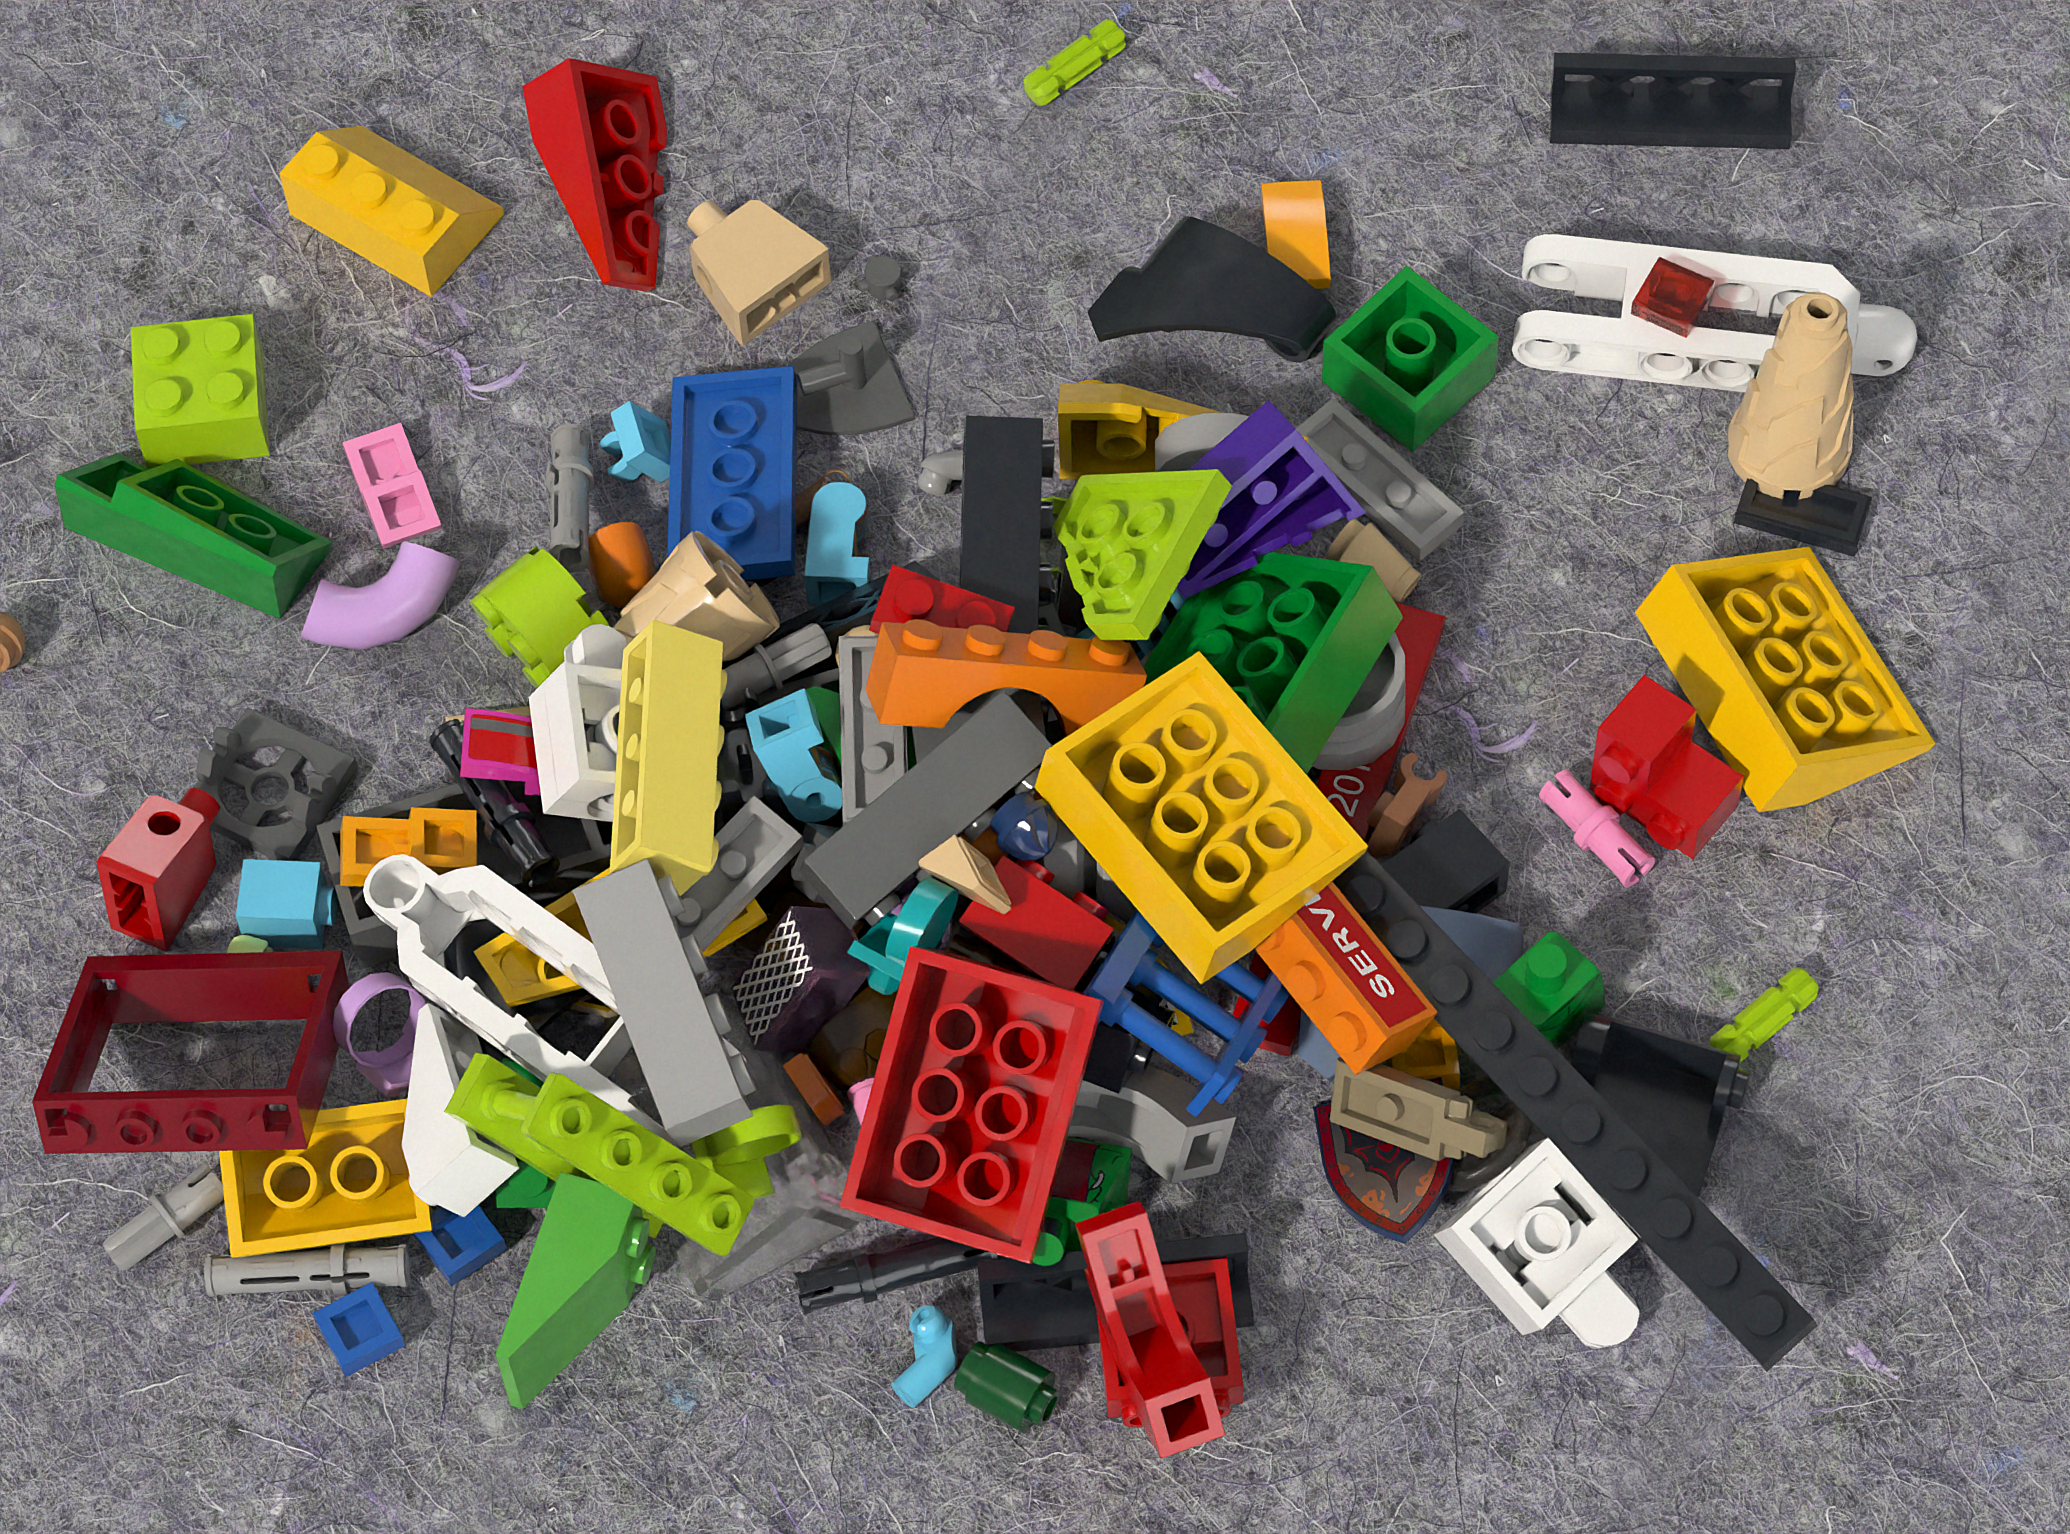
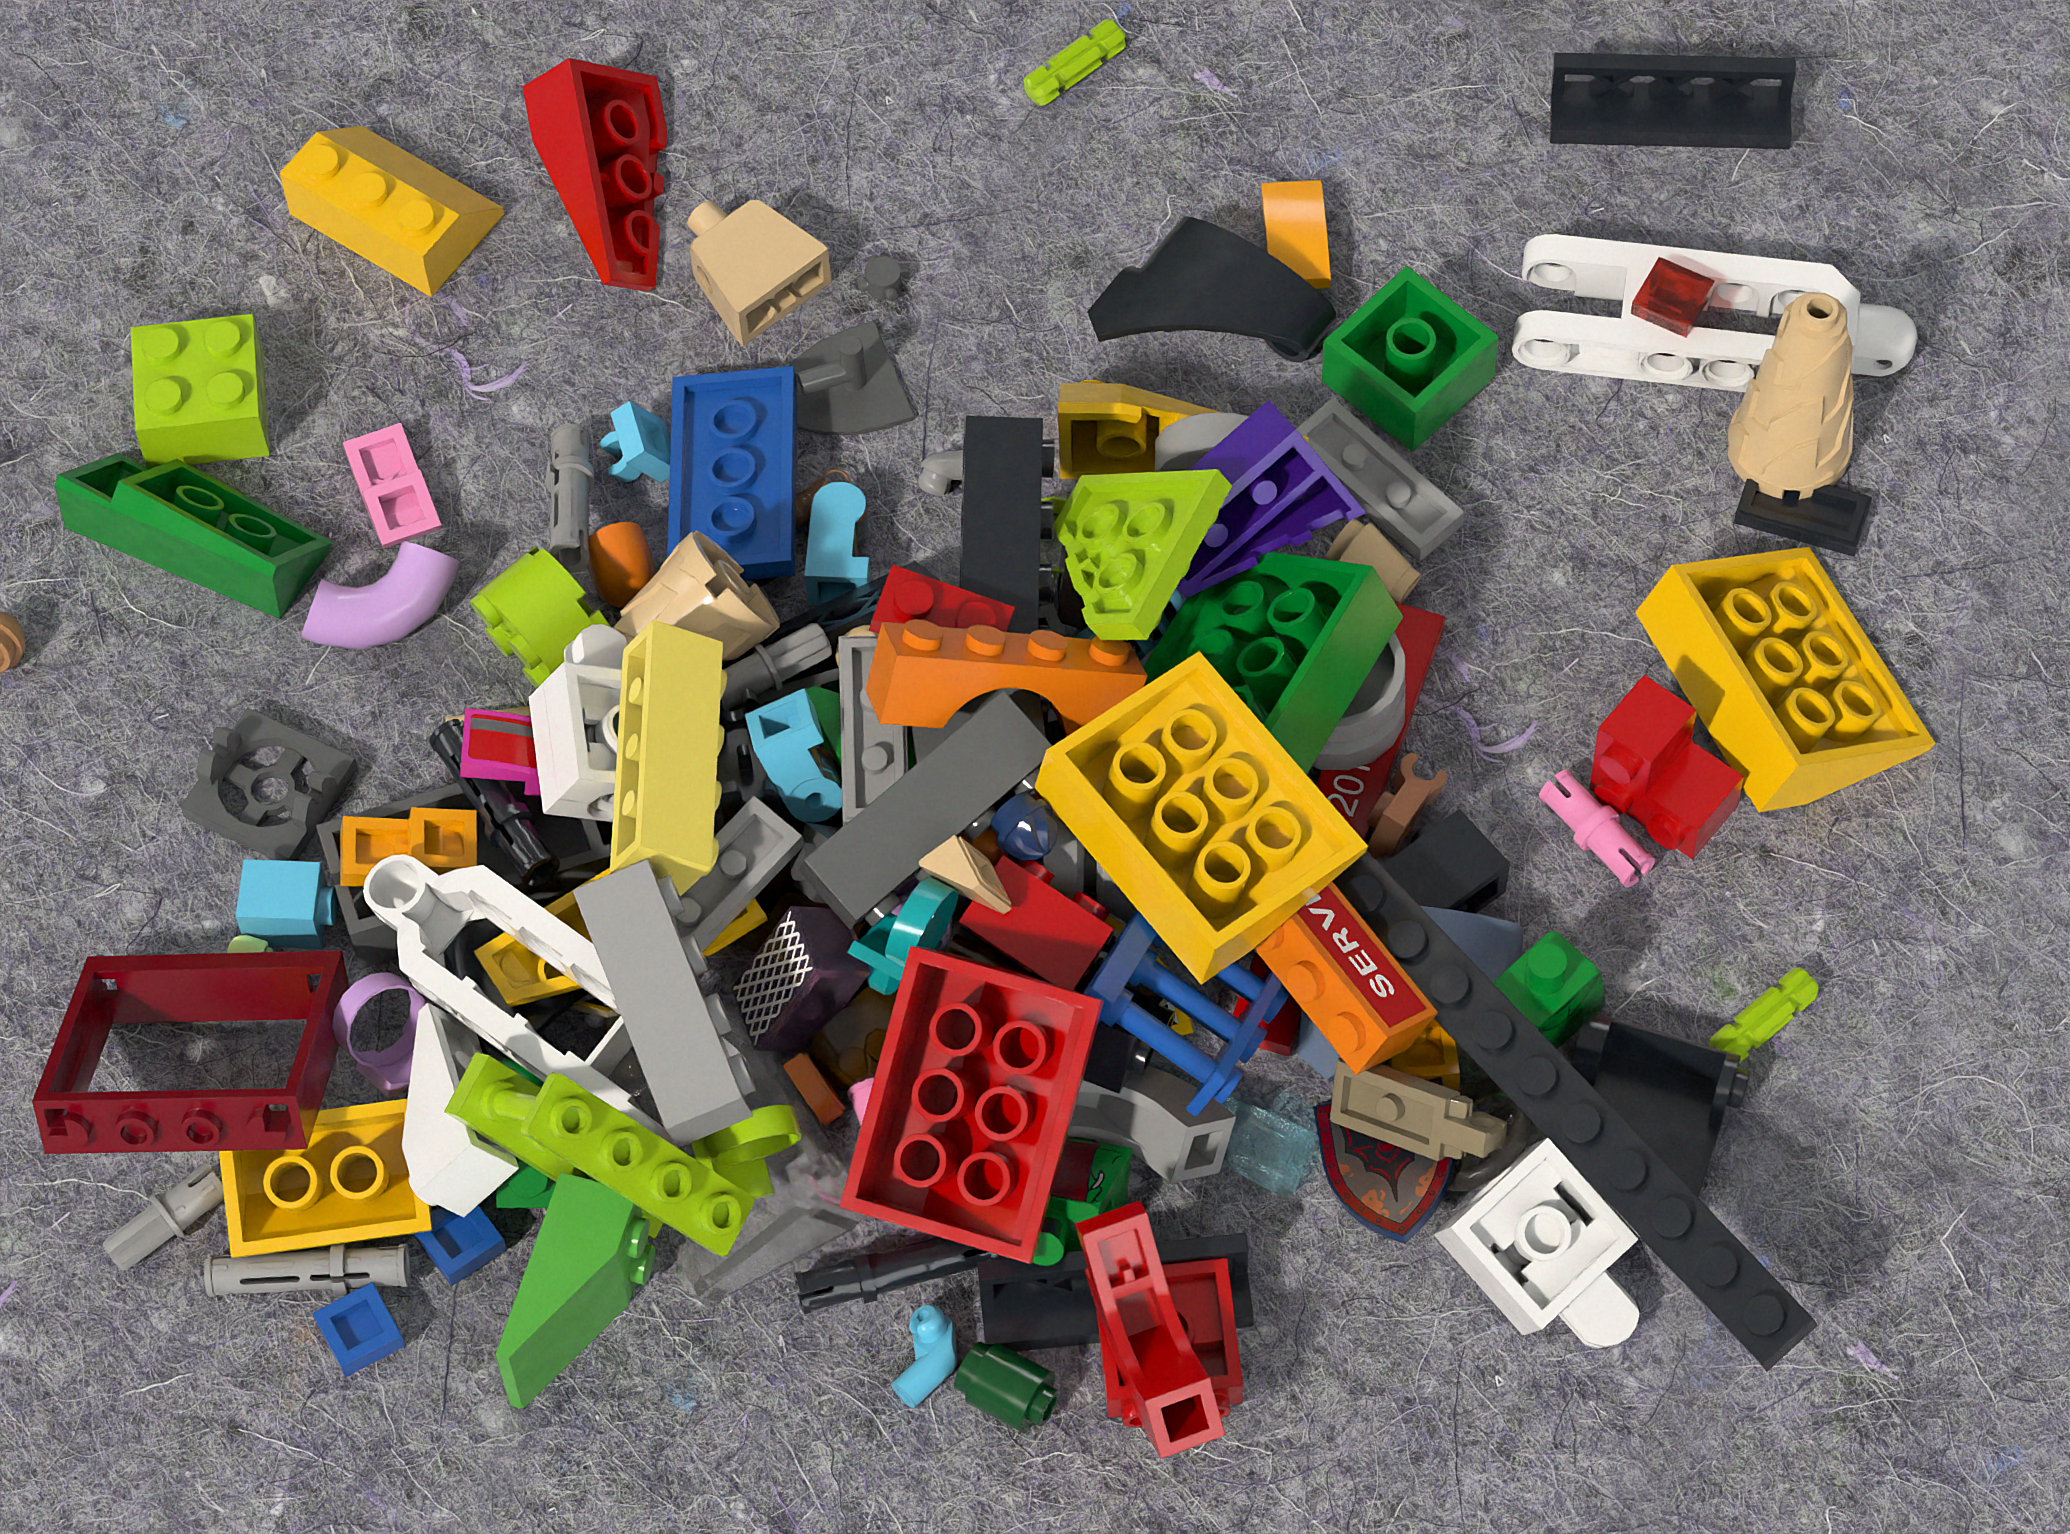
red torso [96,788,220,952] -> none
none -> clear light blue slope [1222,1097,1318,1198]

